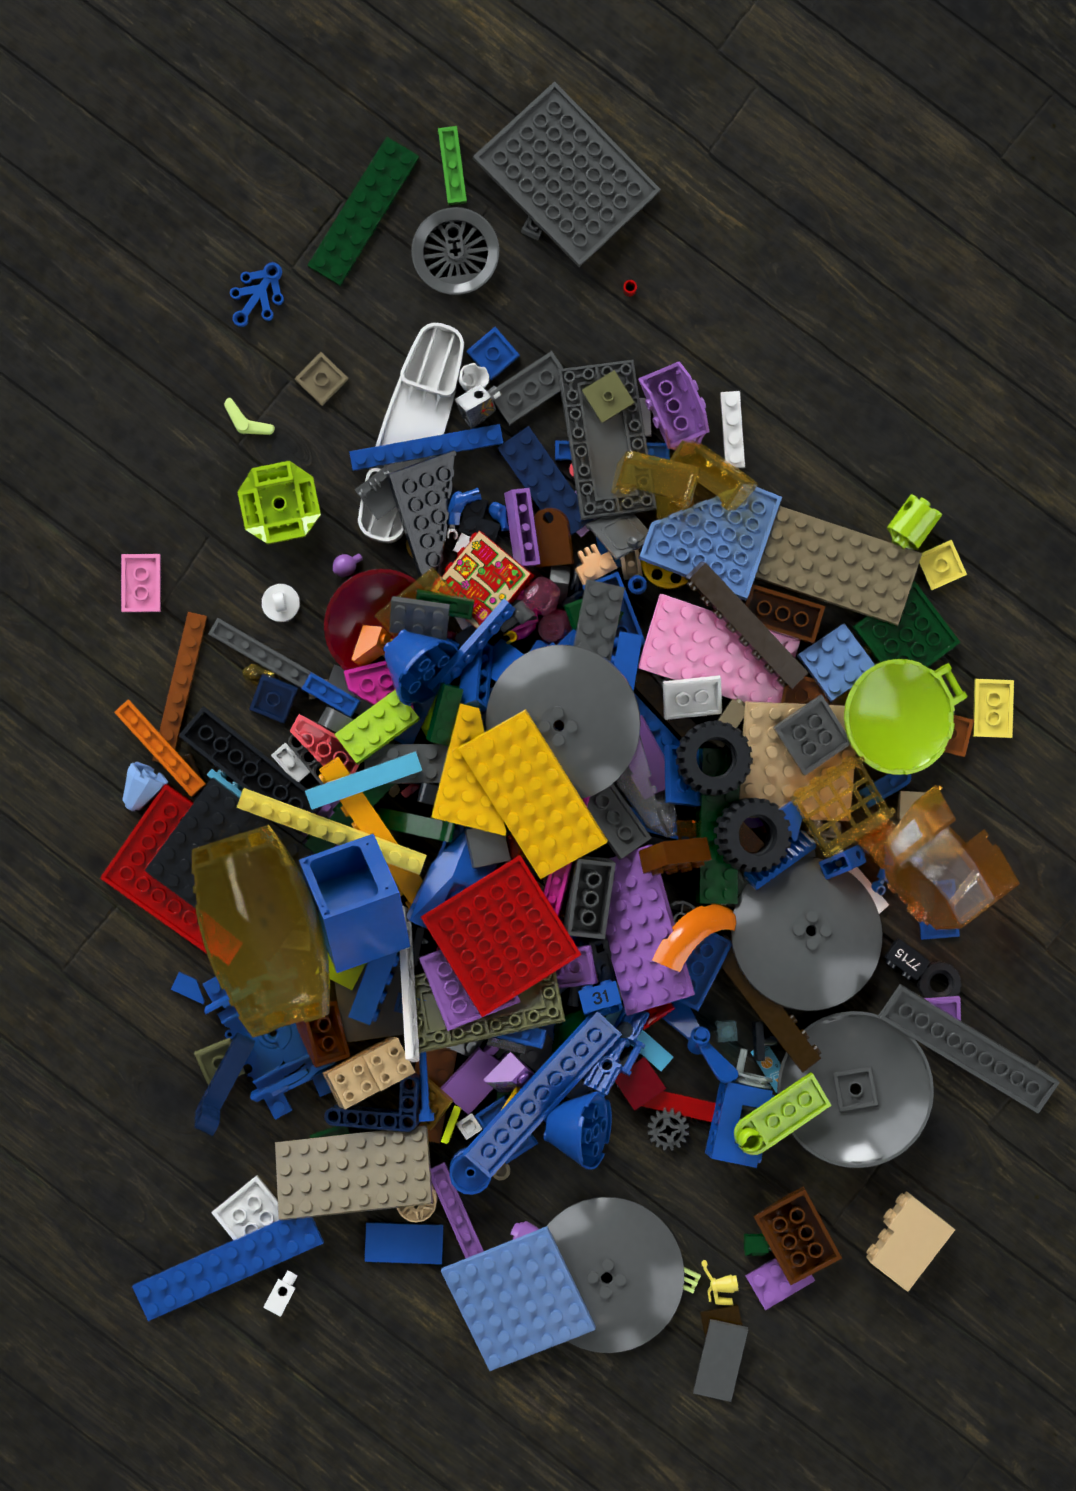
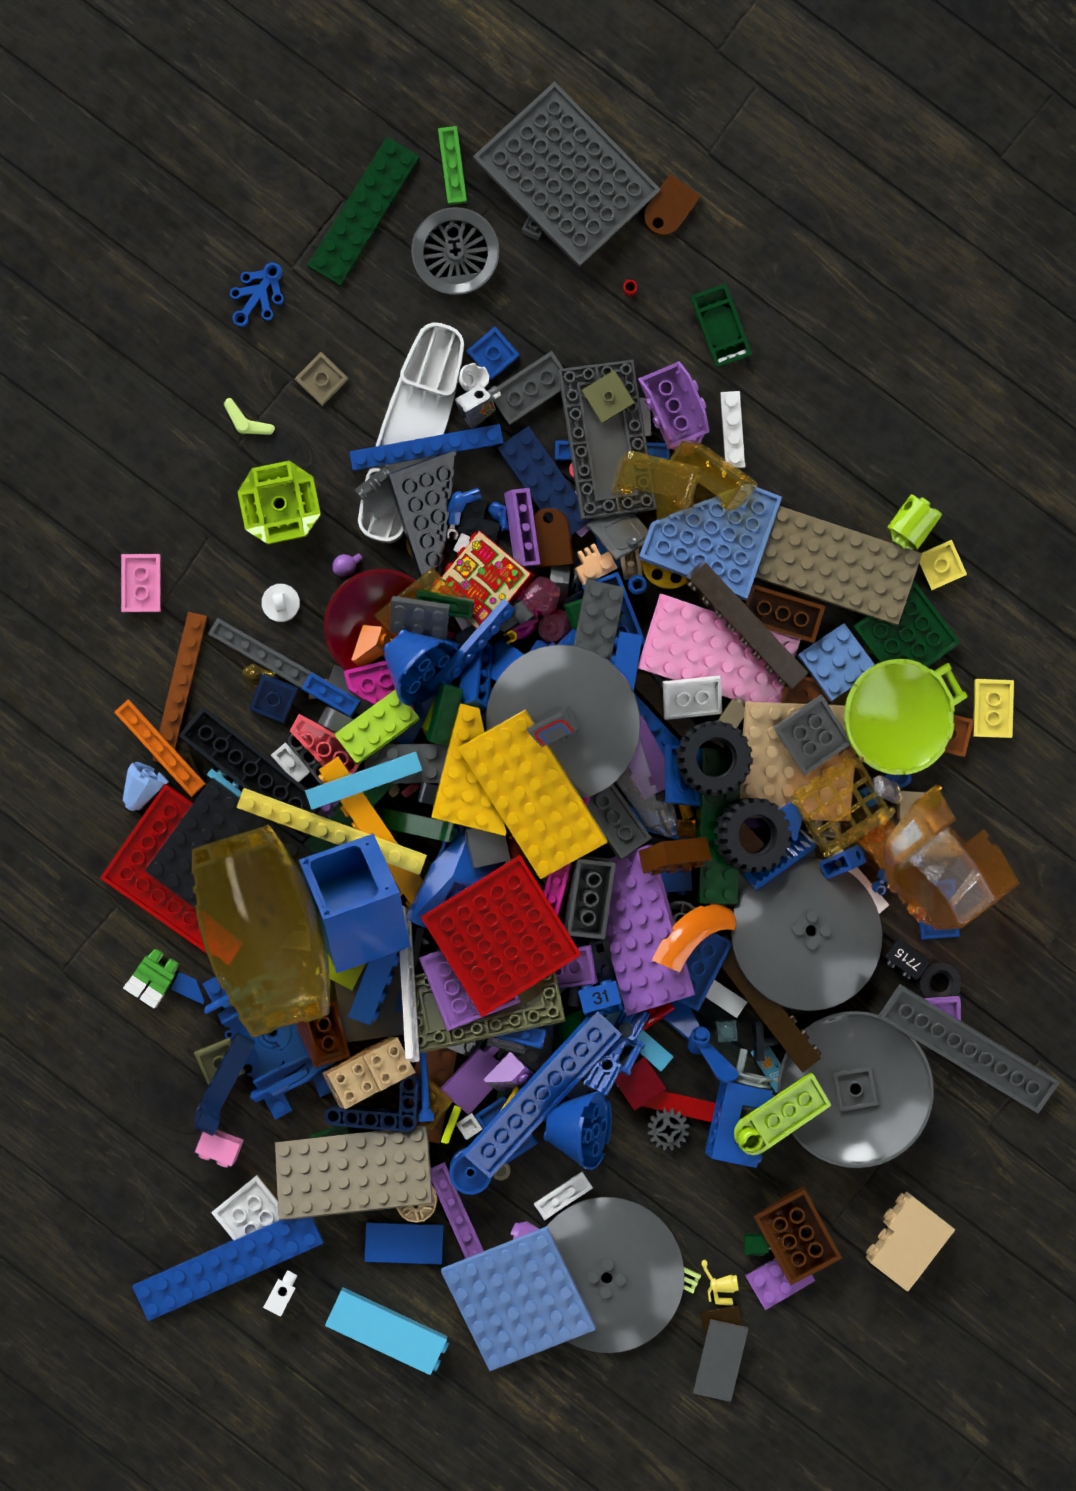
none -> bright green hips [123,949,179,1008]
none -> bright pink brick [195,1130,244,1167]
none -> medium azure brick [325,1287,449,1375]
none -> dark grey slope [527,706,580,748]
none -> white tile [534,1172,593,1220]
none -> reddish brown tile [644,174,701,236]
none -> blue brick [661,870,693,896]
none -> light orange pin [678,805,694,820]
none -> dark green slope [690,283,752,368]
none -> white tile [706,980,747,1018]
none -> clear plate [873,776,903,804]

